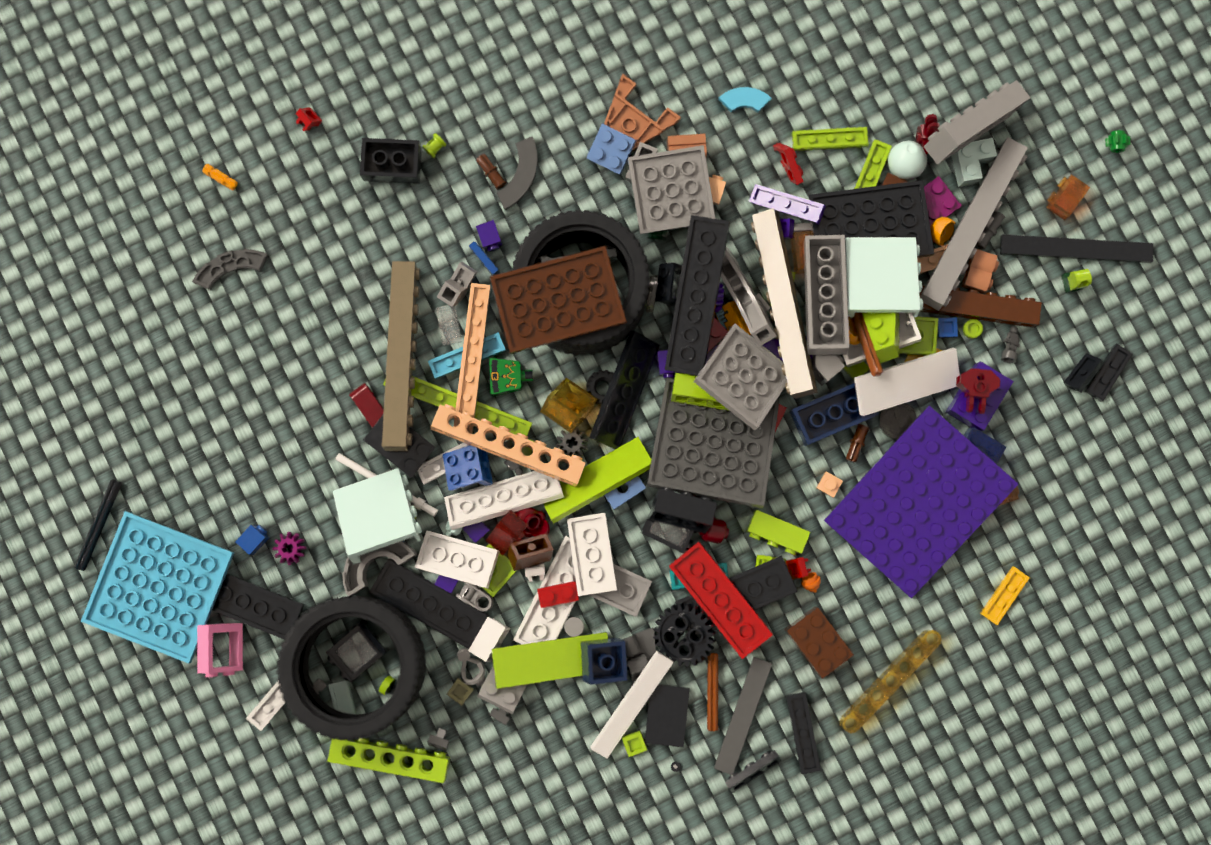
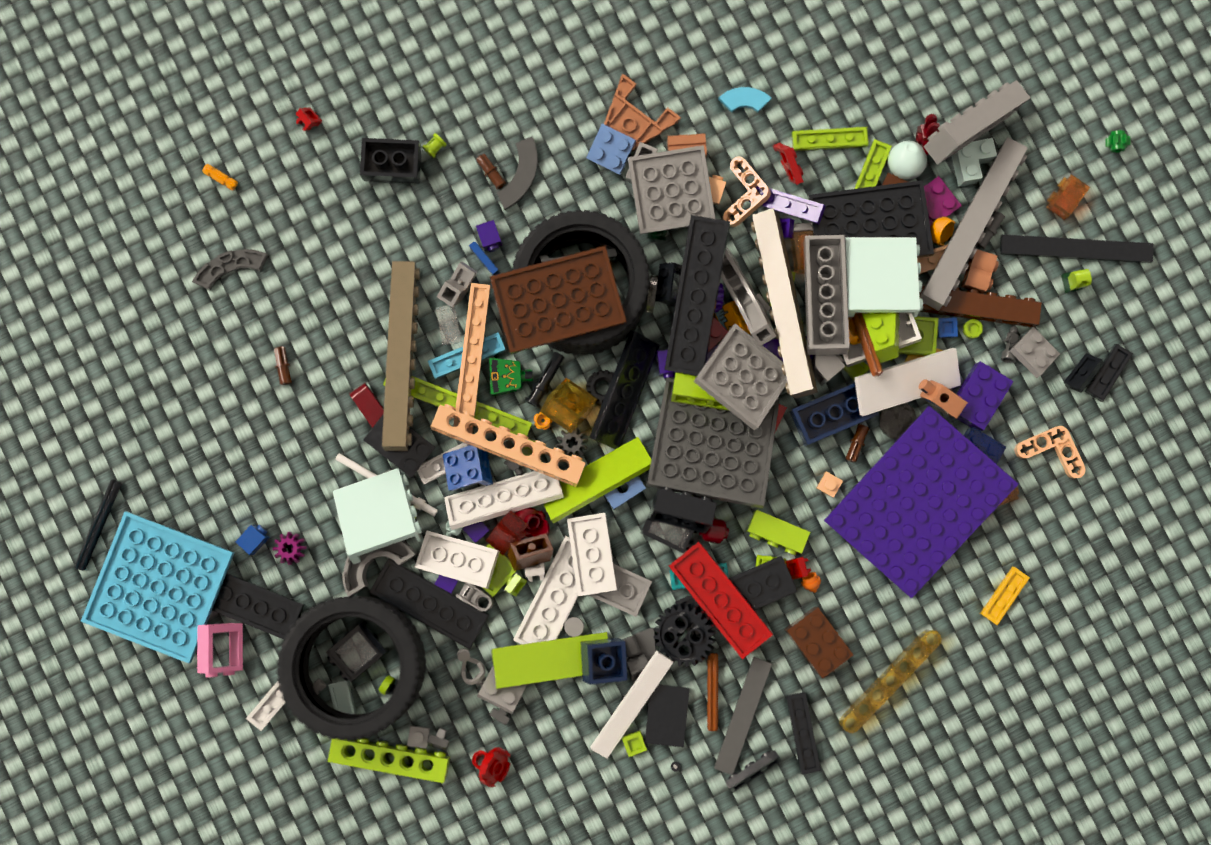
olive plate [446,678,474,706] -> none
white hinge [468,617,510,662] -> none
red plate [537,581,579,608] -> none
dark red hinge [956,368,1001,414] -> none
none -> reddish brown axle [274,346,292,385]
none -> light grey plate [407,725,430,749]
none -> red tile [472,747,511,787]
none -> lime plate [505,574,527,597]
none -> black pin [525,351,565,408]
none -> light orange plate [534,411,553,430]
none -> light nougat beam [723,157,771,227]
none -> nougat torso [919,379,967,419]
none -> light grey plate [1010,327,1060,378]
none -> light nougat beam [1014,426,1086,479]

